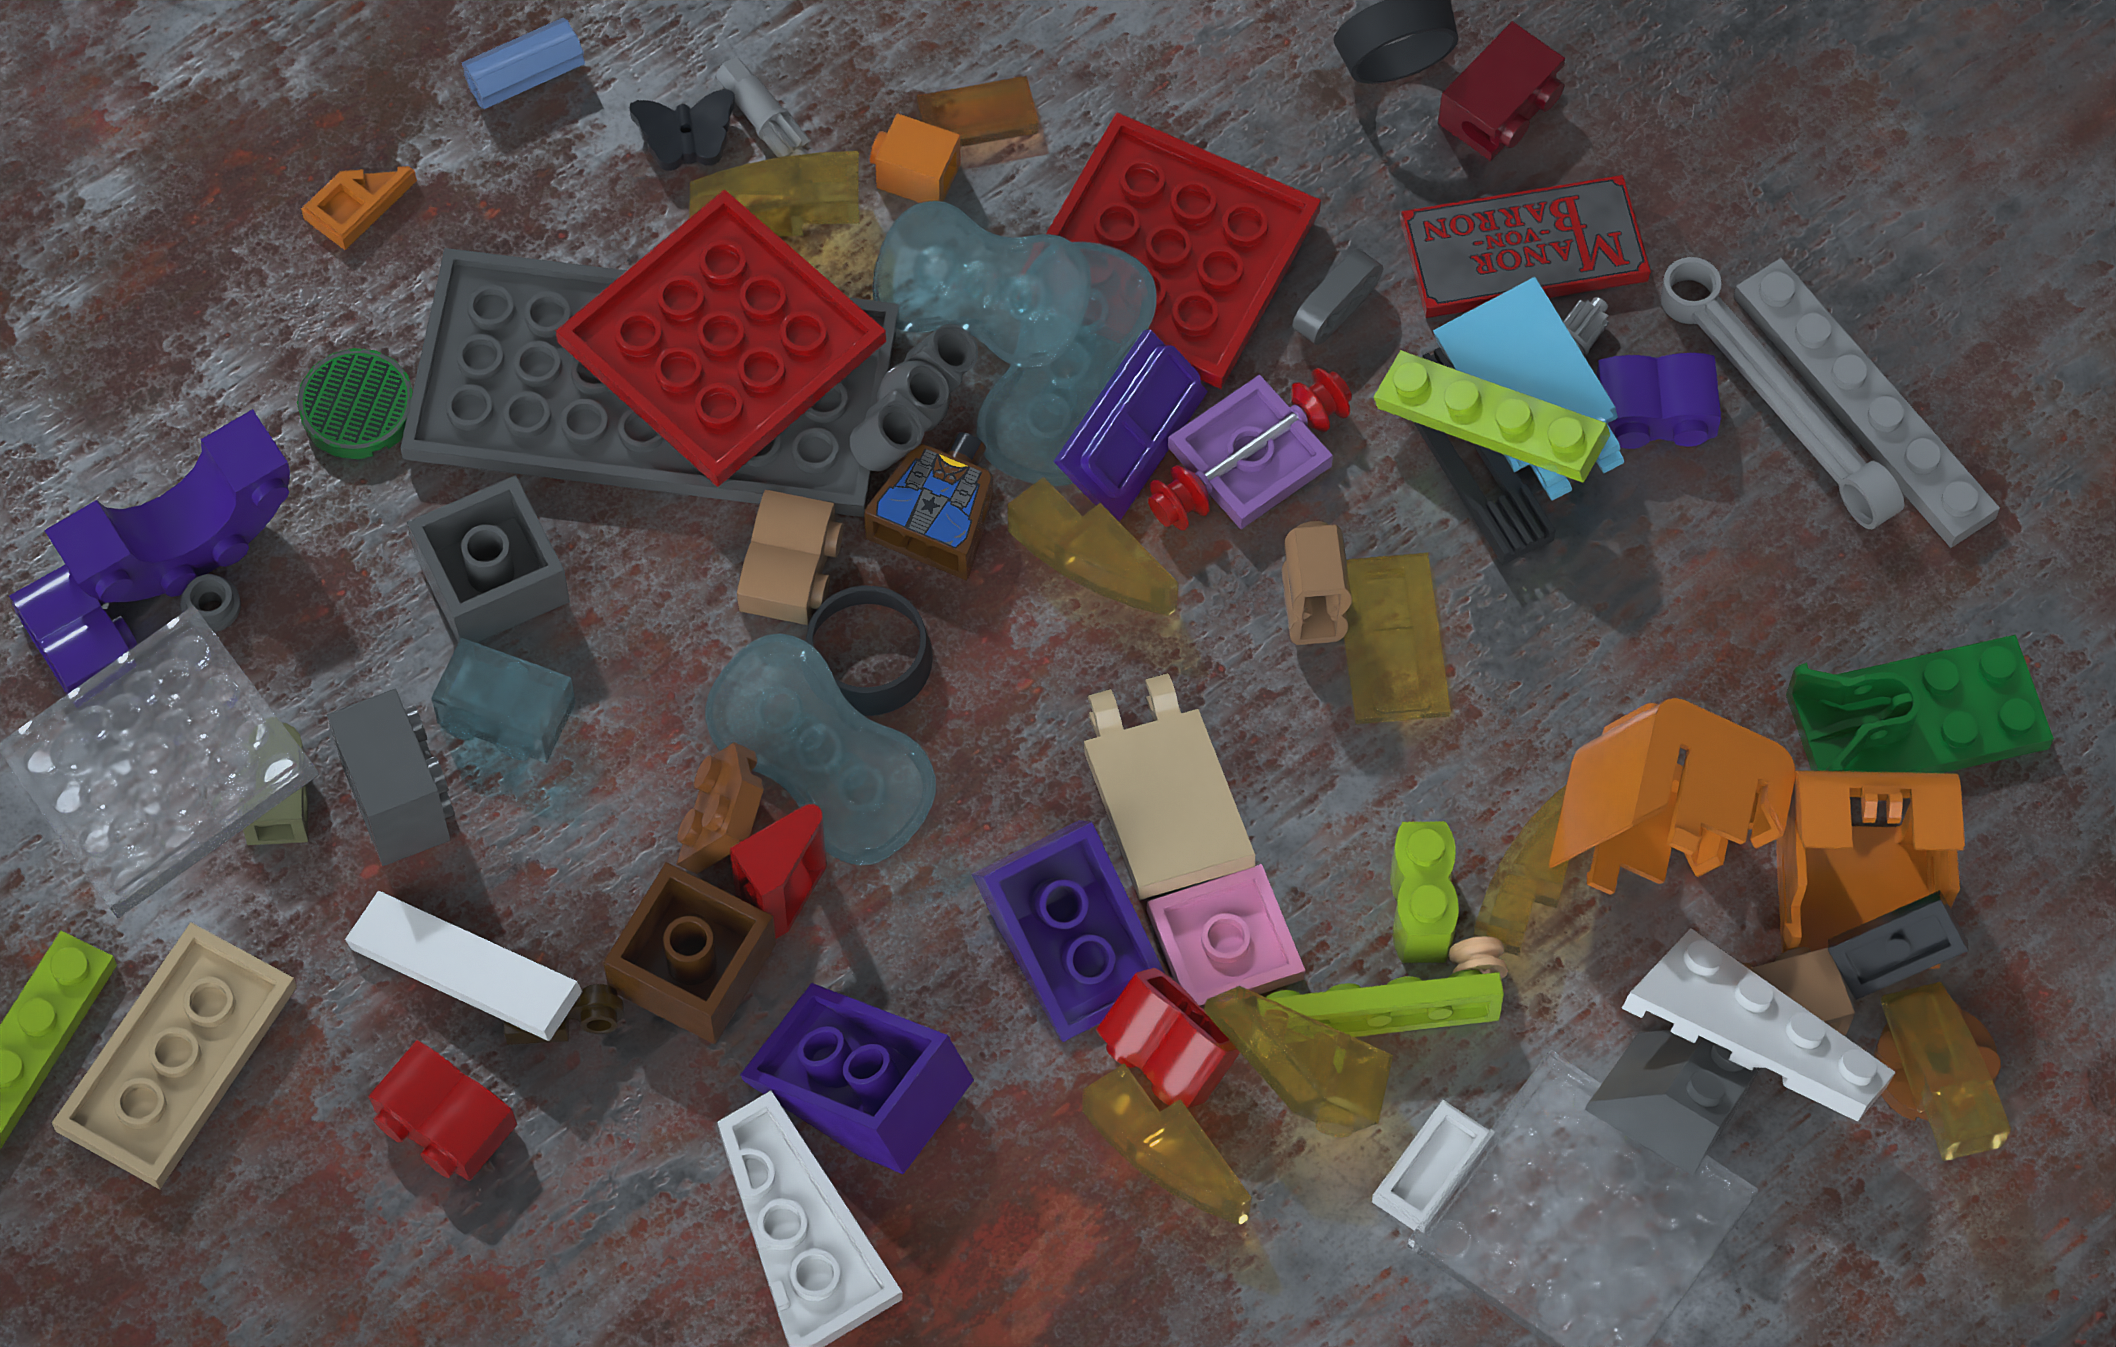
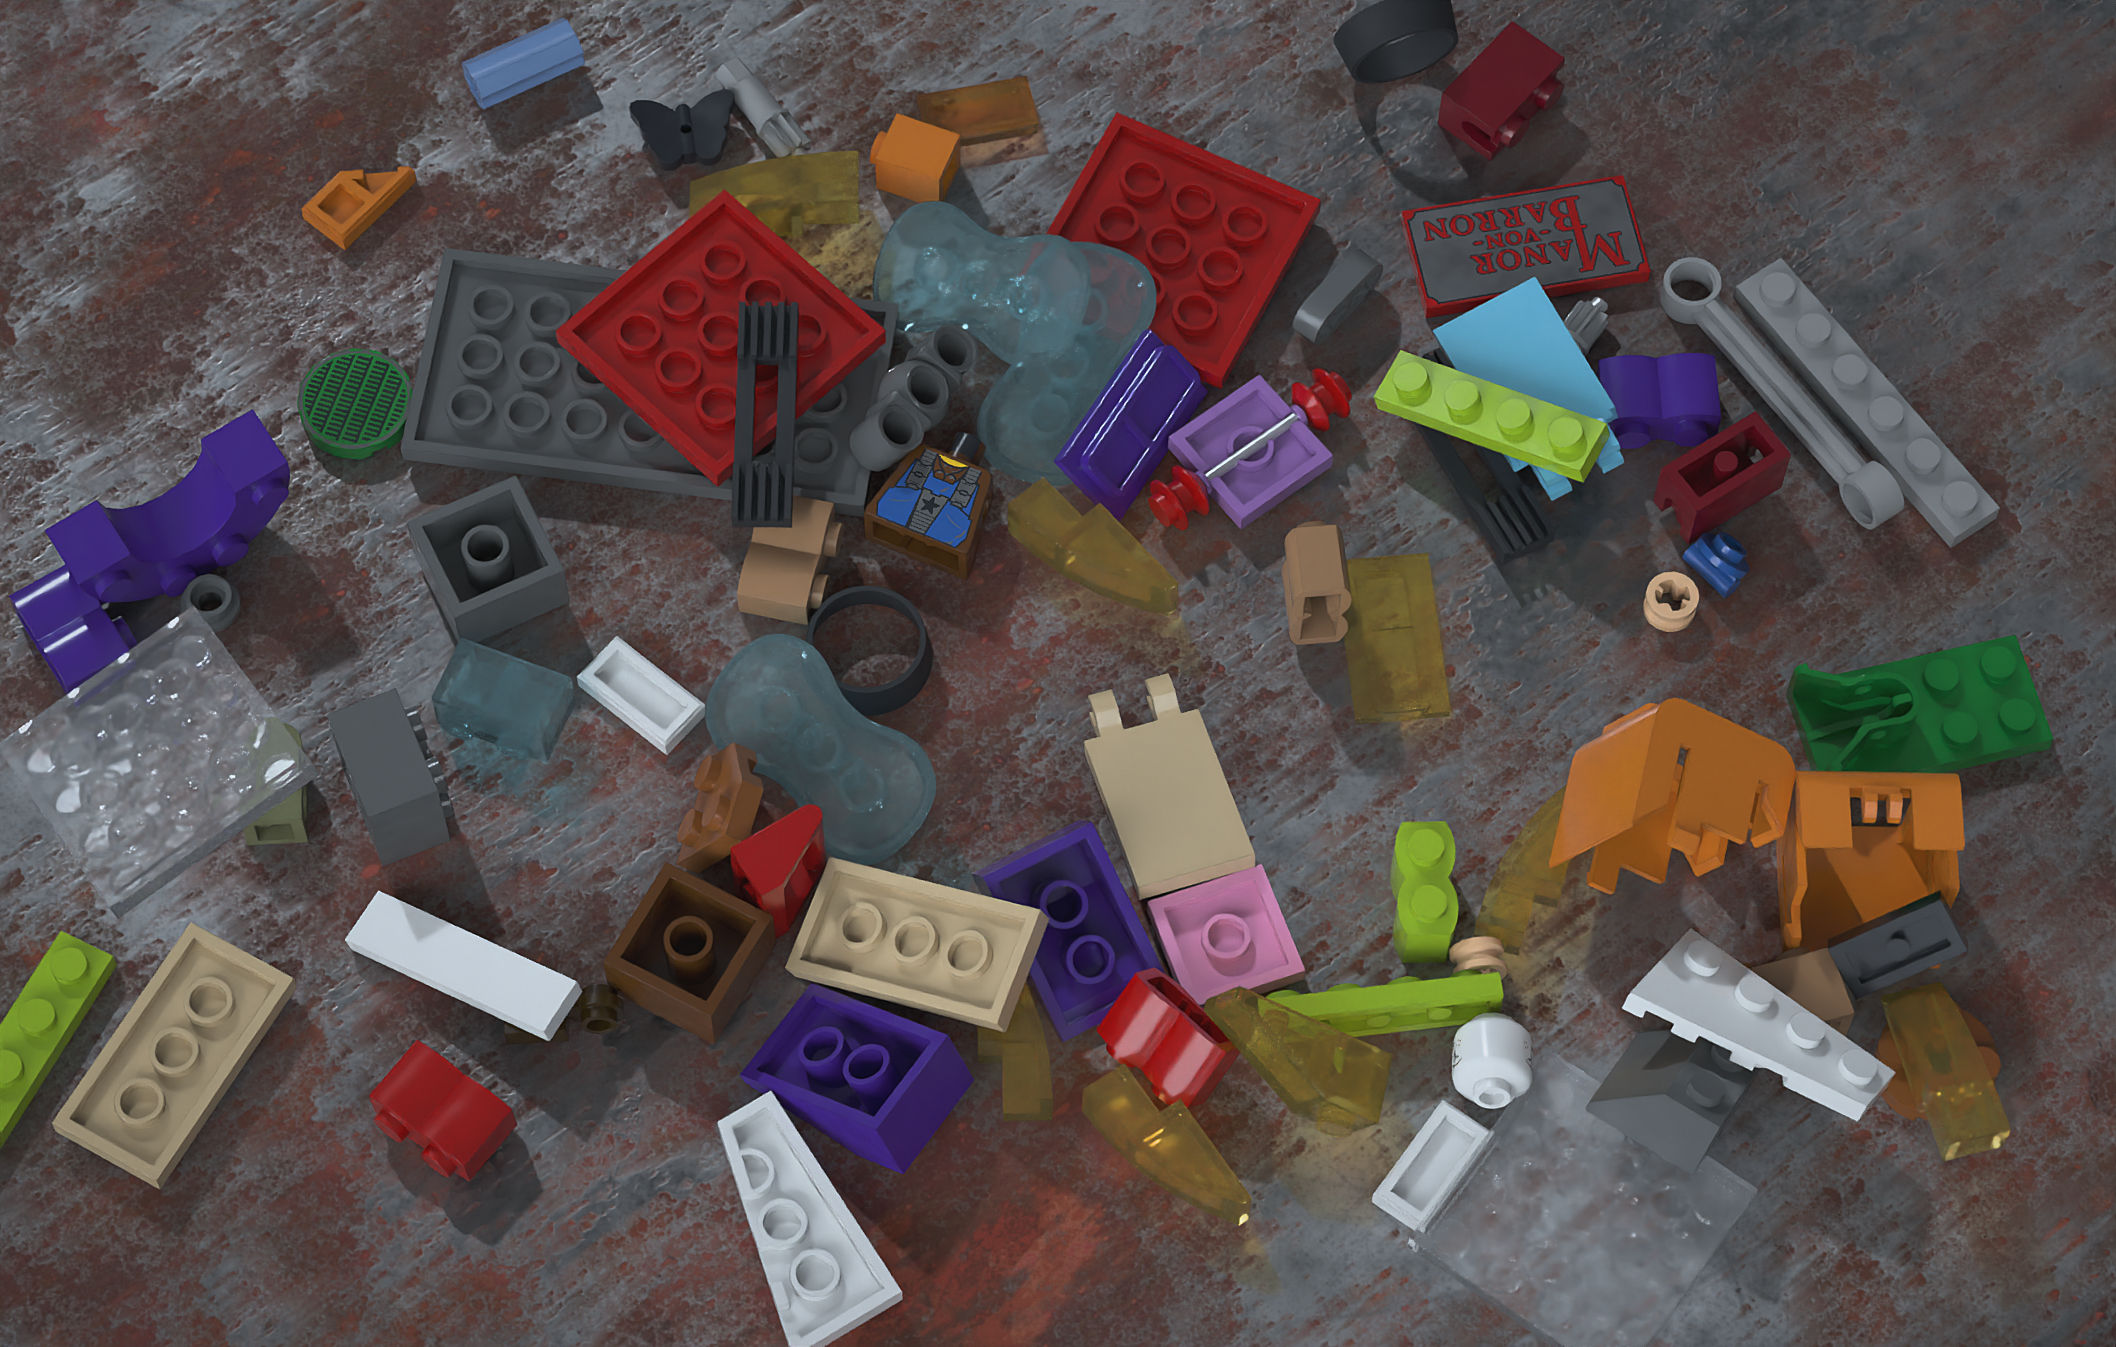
none -> white tile [577,636,707,755]
none -> black container [731,302,799,528]
none -> tan plate [785,857,1049,1032]
none -> clear yellow slope [978,982,1053,1121]
none -> white head [1452,1013,1533,1109]
none -> light nougat bush [1643,572,1699,632]
none -> dark red brick [1653,411,1791,544]
none -> blue plate [1682,532,1749,598]

